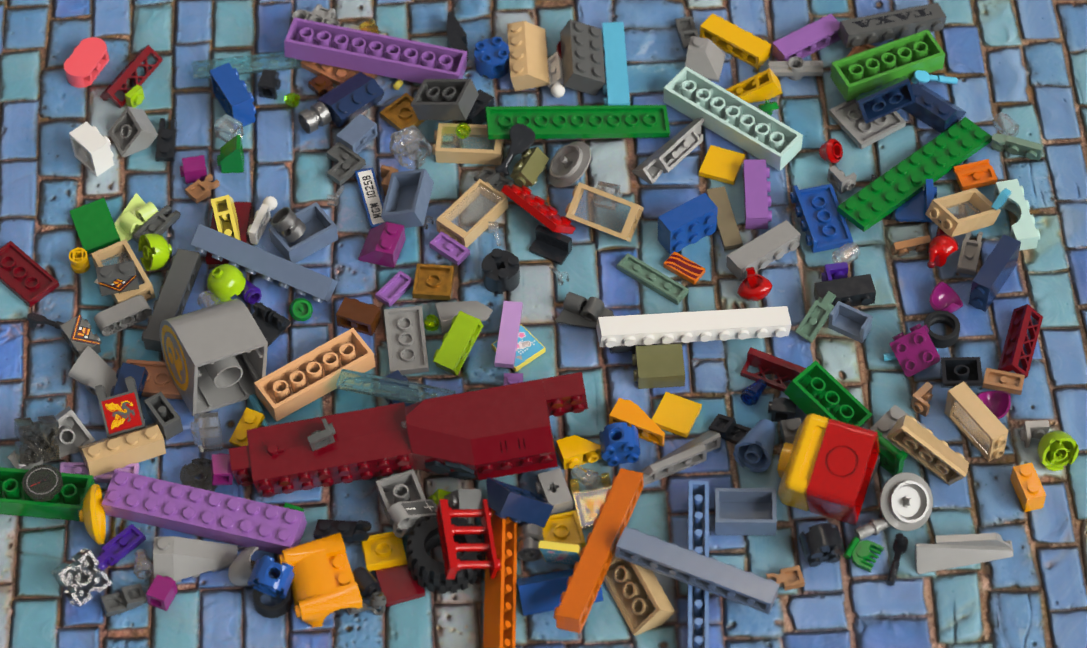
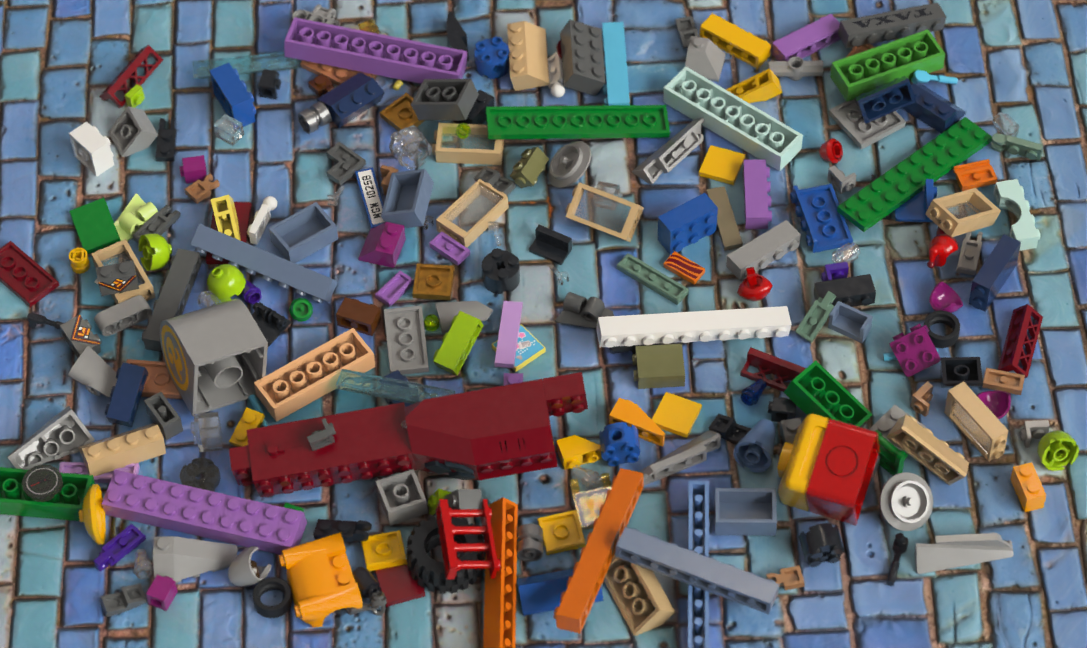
clear smoke brick [14,415,60,464] -> none
clear smoke brick [51,548,112,607] -> none
coral brick [64,37,109,88] -> none
flag [95,376,146,438] -> none
magenta brick [211,453,233,485] -> none
green slope [217,135,244,173] -> none
blue brick [248,555,295,599] -> none
flat silver wheel [271,207,306,243] -> none
clear neon green hinge [284,93,300,108] -> none
sand blue panel [336,113,378,154] -> none
light grey beam [388,499,437,538] -> none
dark blue slope [486,477,554,528] -> none
black piece [495,124,535,176] -> none
red plate [501,184,576,234] -> none
light grey brick [535,468,573,515] -> none
tile [538,540,581,565] -> none
green hat [758,99,780,116] -> none
green piece [843,537,884,572] -> none
light grey pin [854,517,892,540] -> none
medium nougat plate [890,235,931,256] -> none
medium azure tile [991,188,1011,210] -> none

